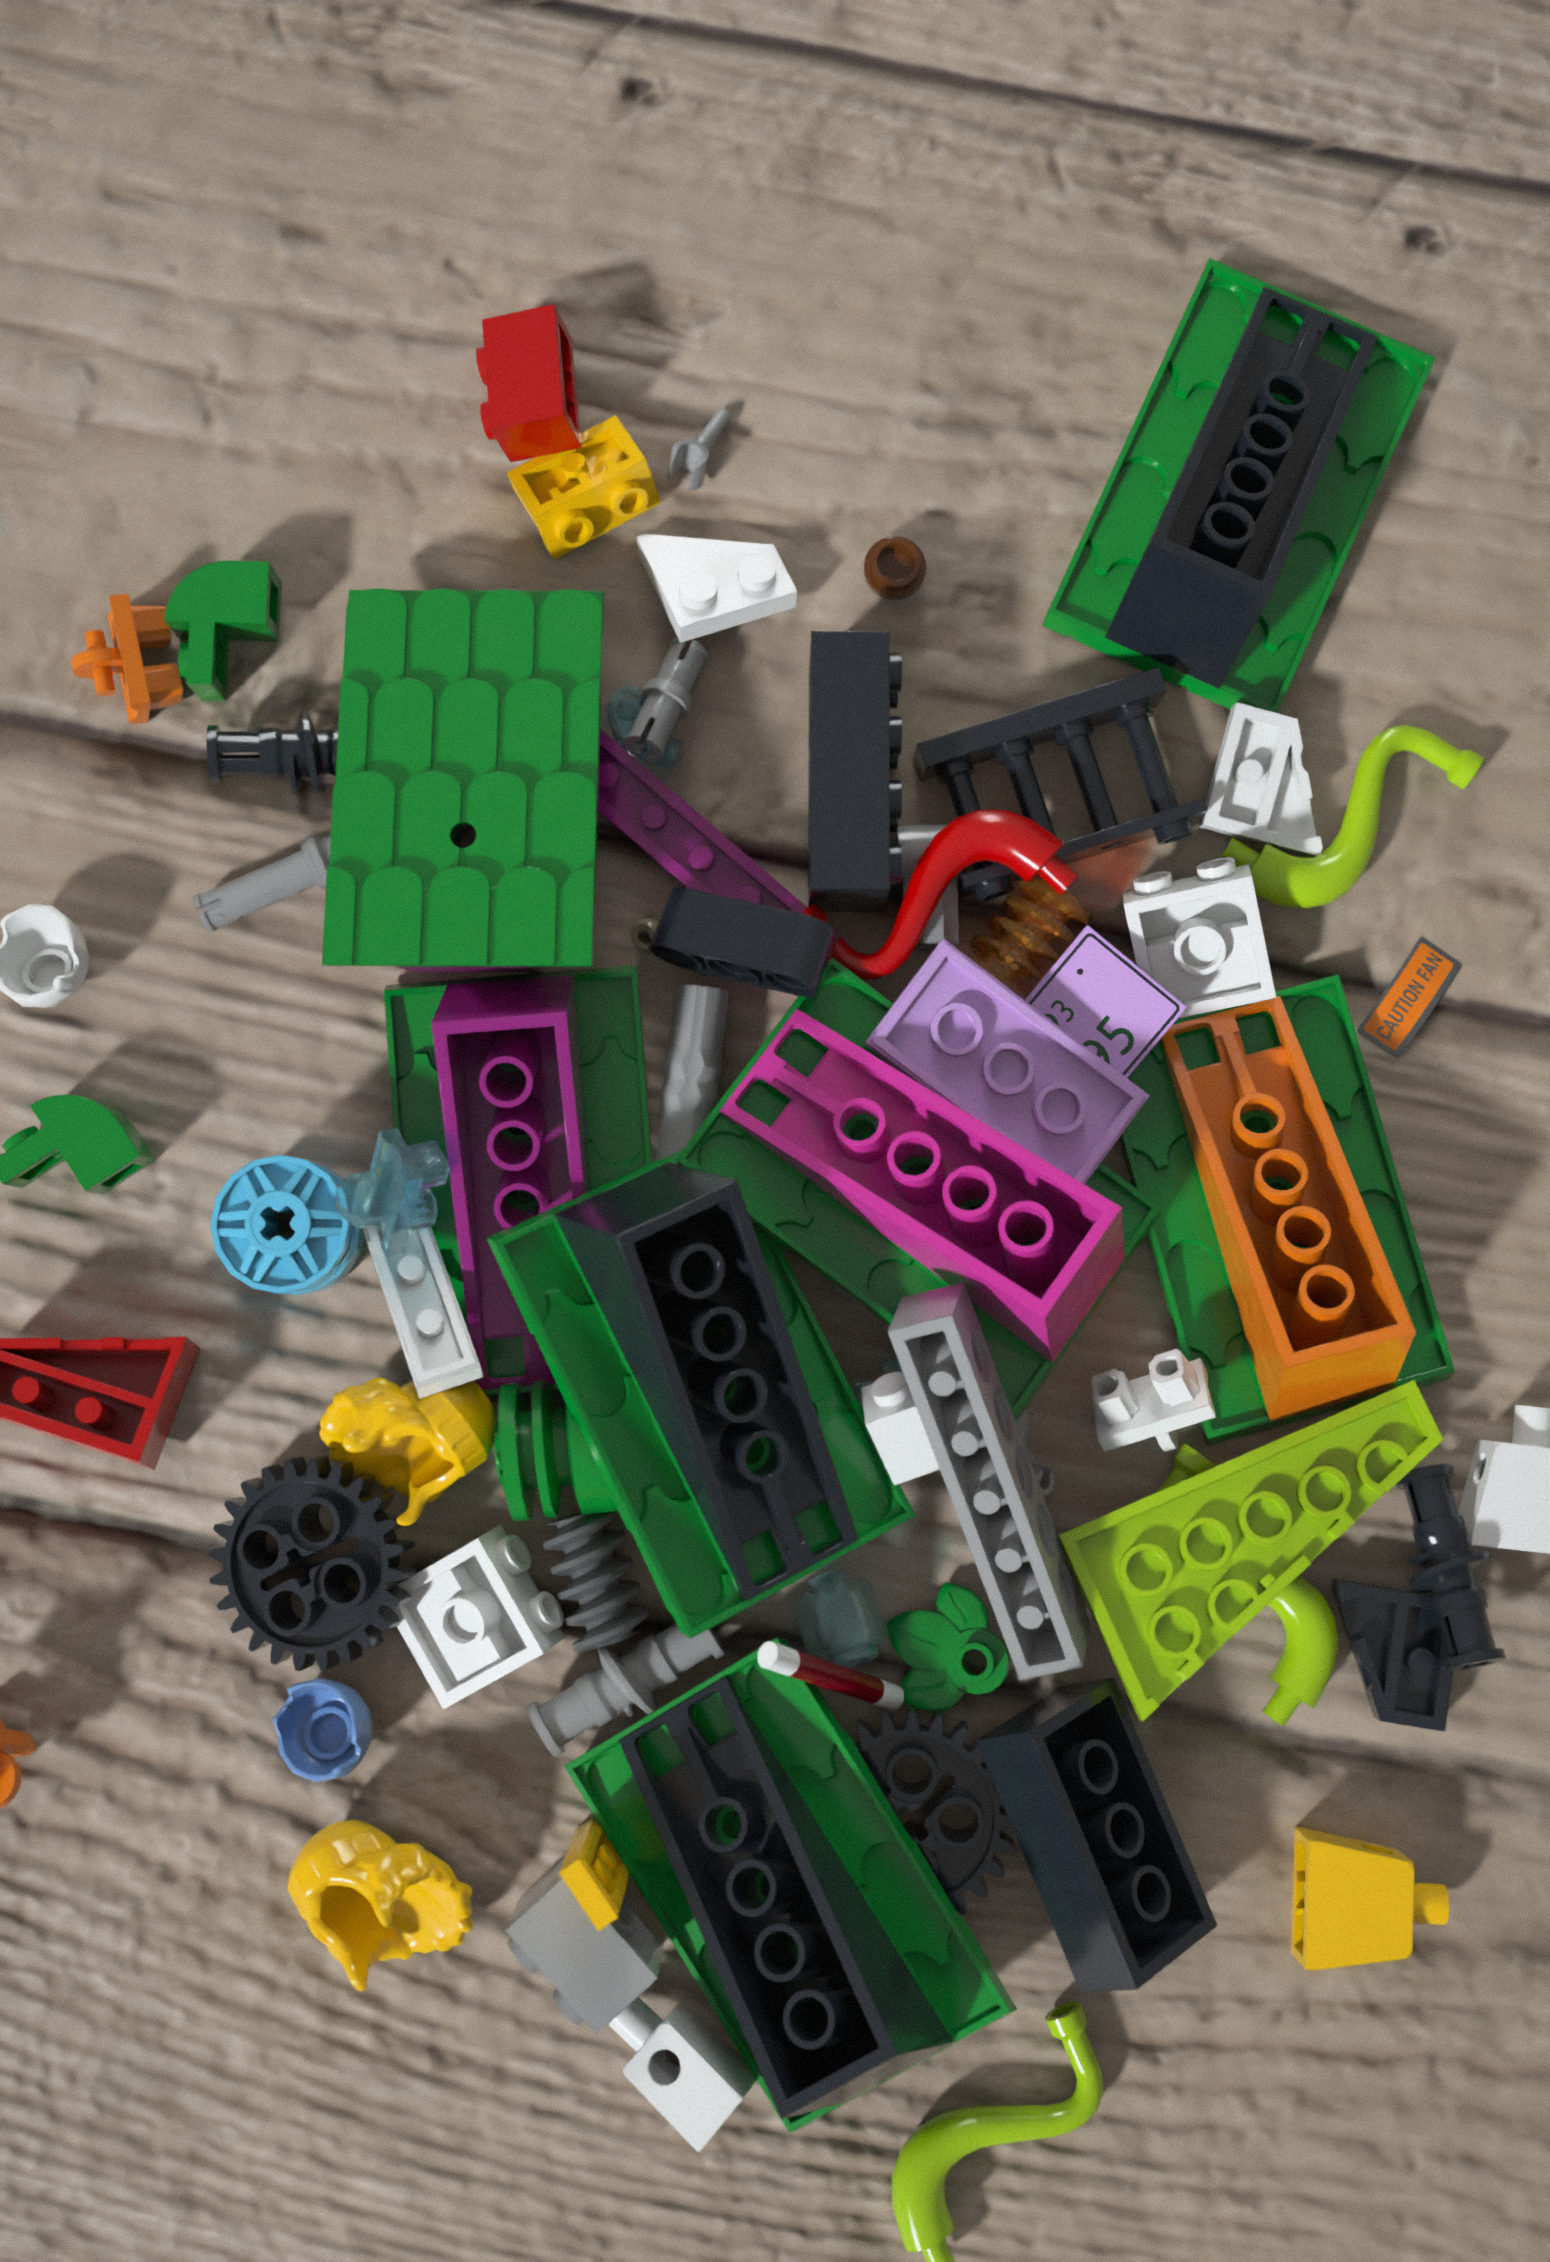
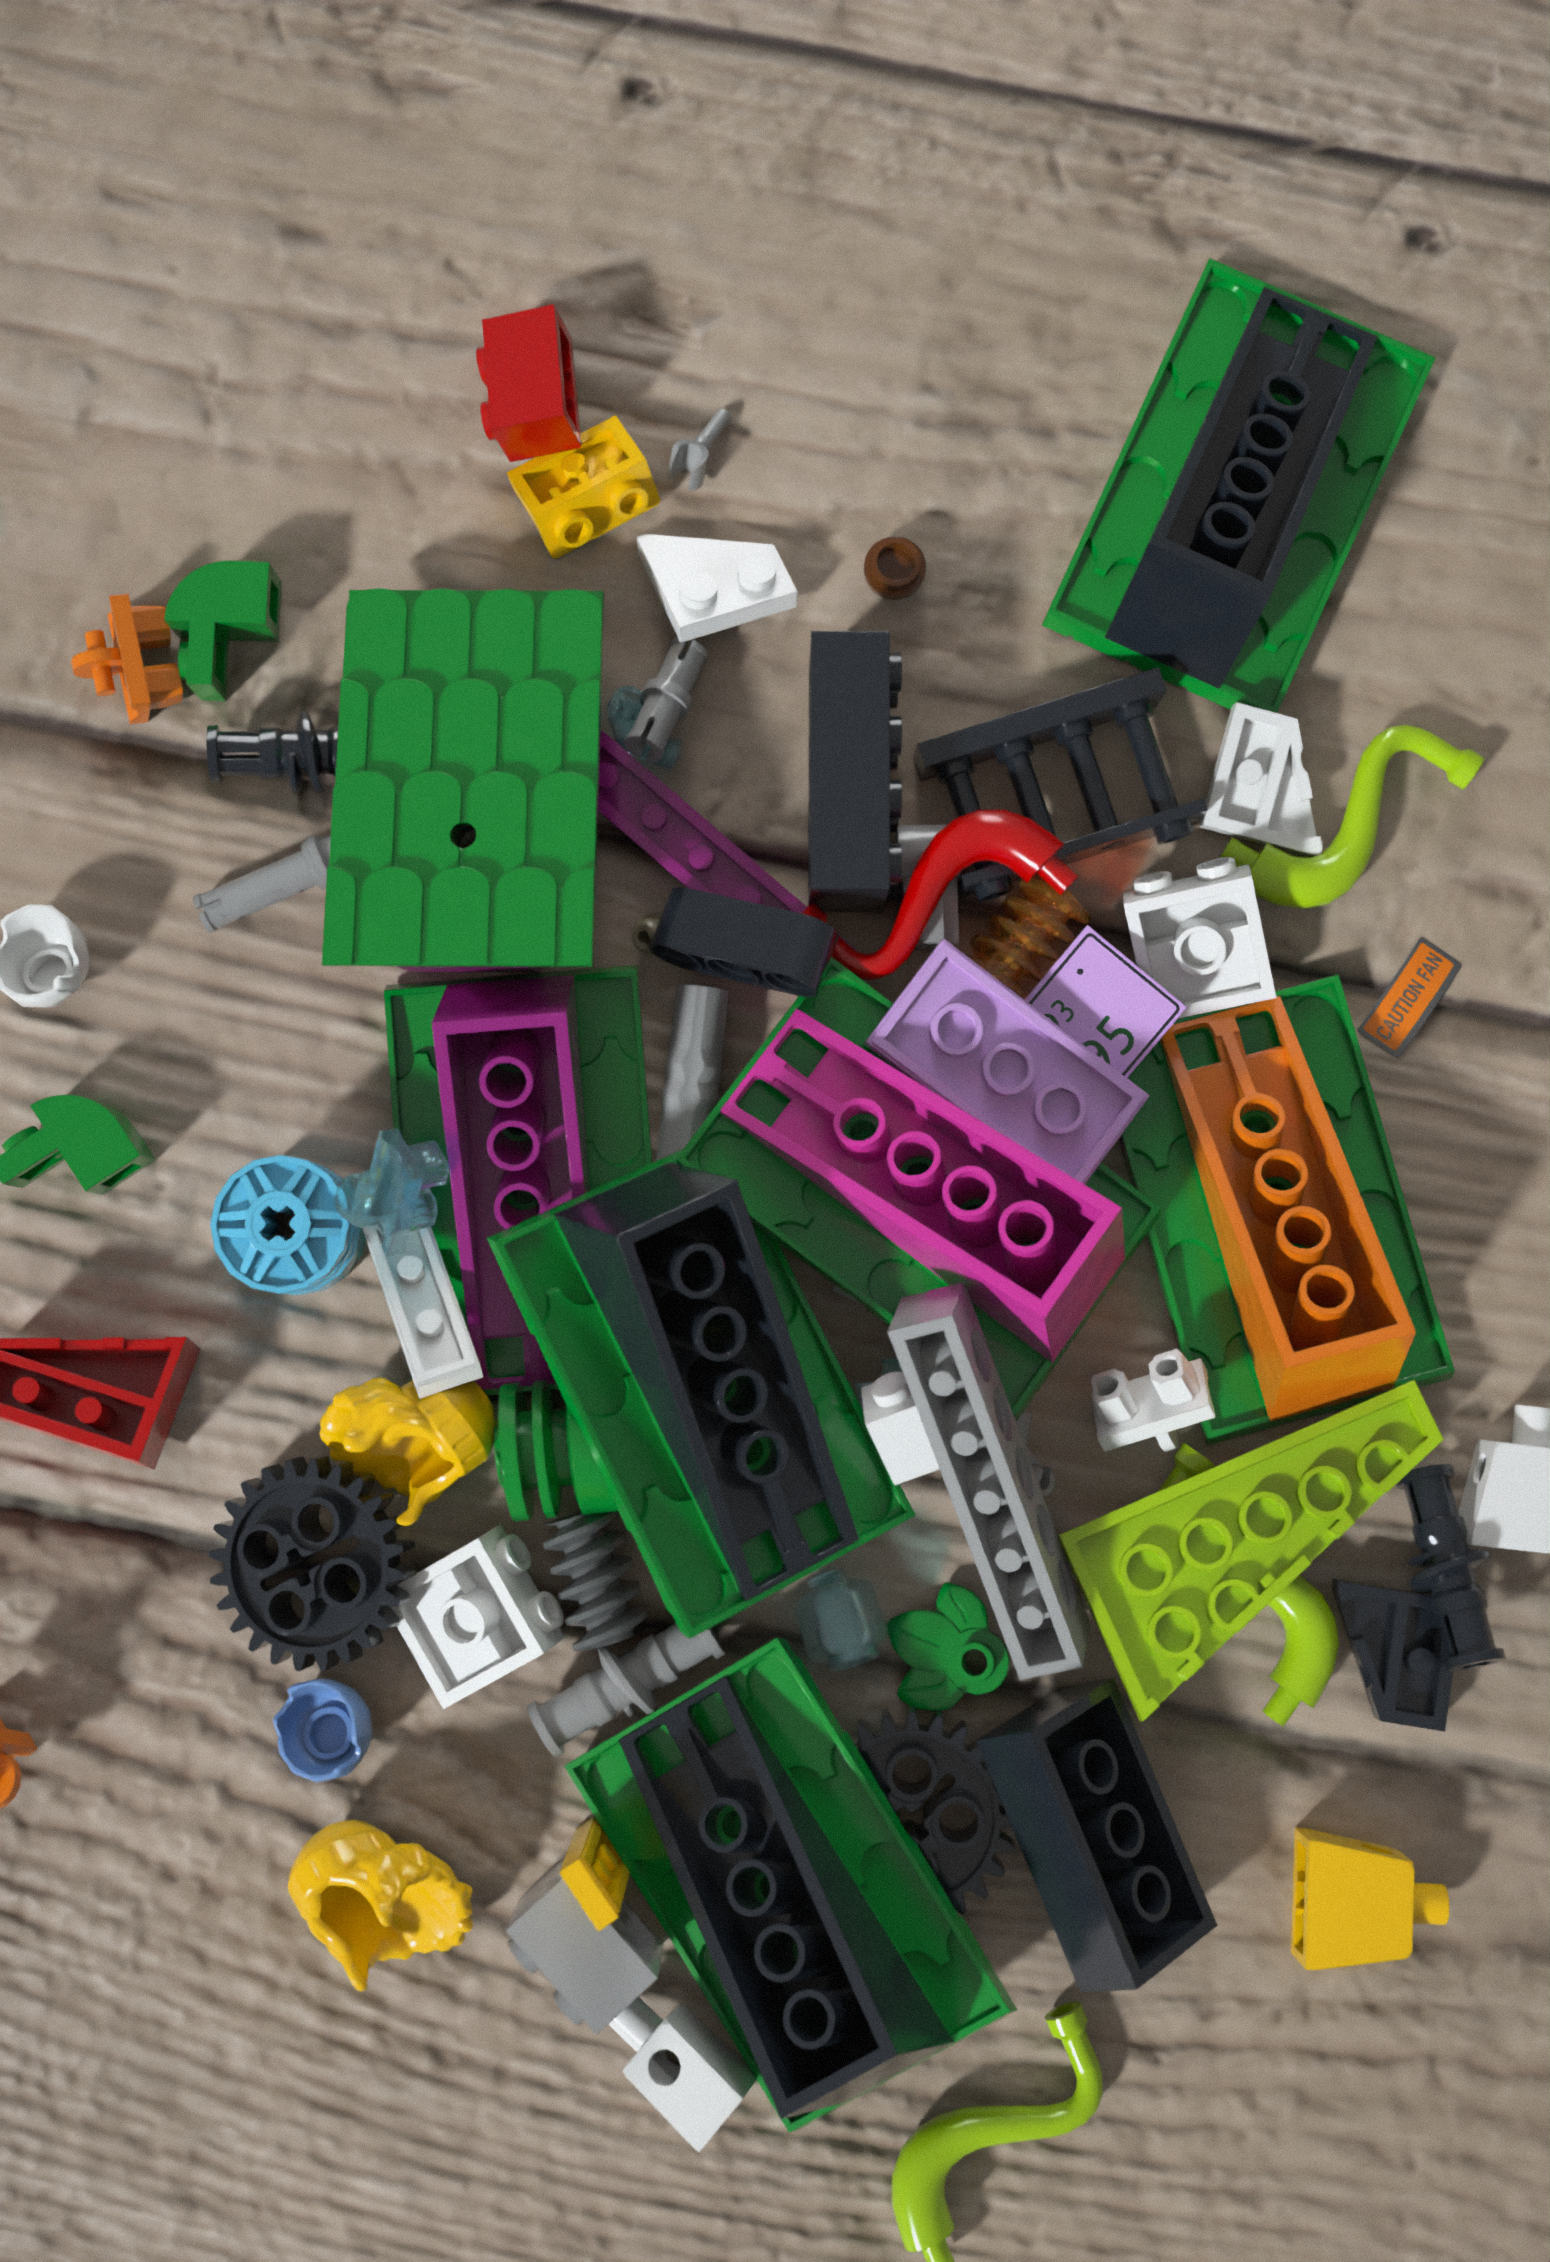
bar [757,1641,904,1711] -> none

